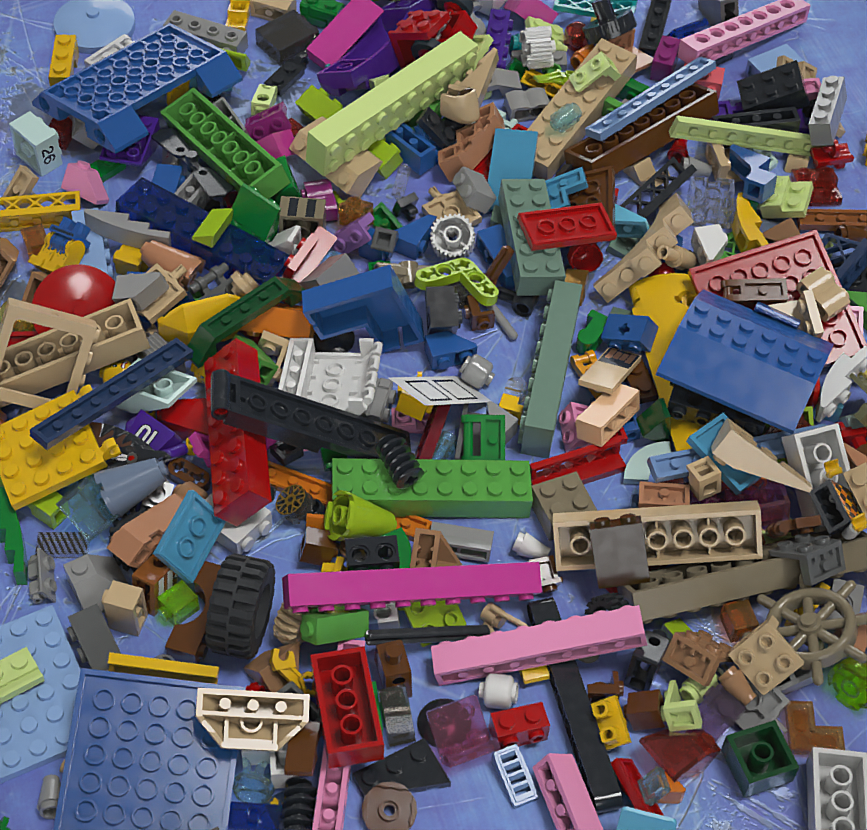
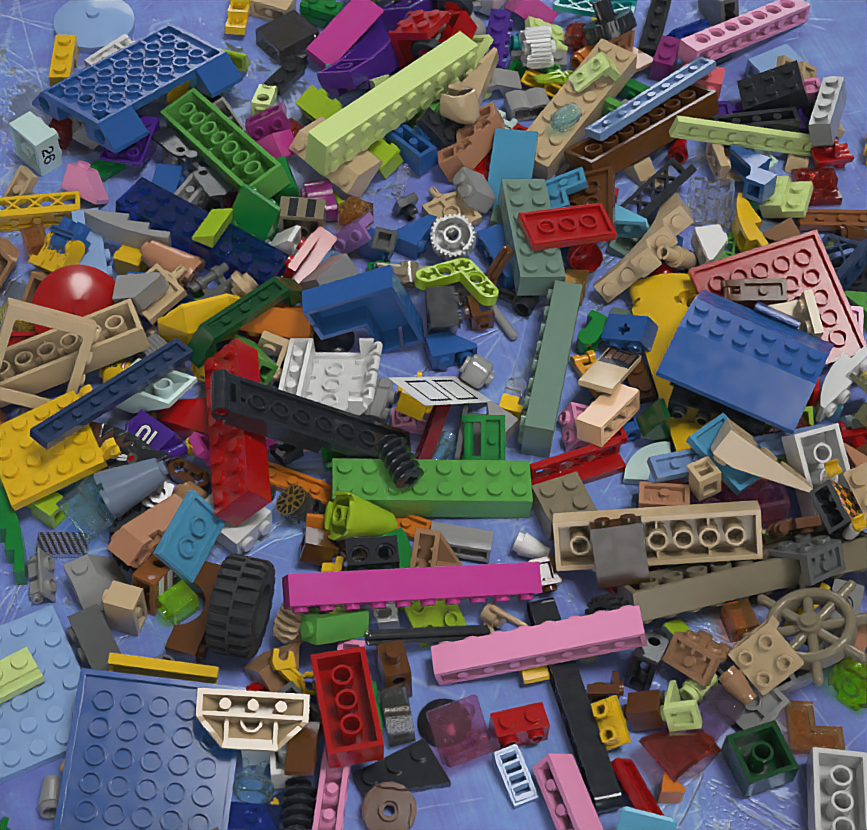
light grey brick [163,10,248,54] -> none
green slope [370,201,403,230] -> none
white head [479,673,519,710] -> none
clear light blue tile [637,766,671,806] -> none
light grey cone [680,156,712,177] -> none
tan brick [796,266,850,322] -> none

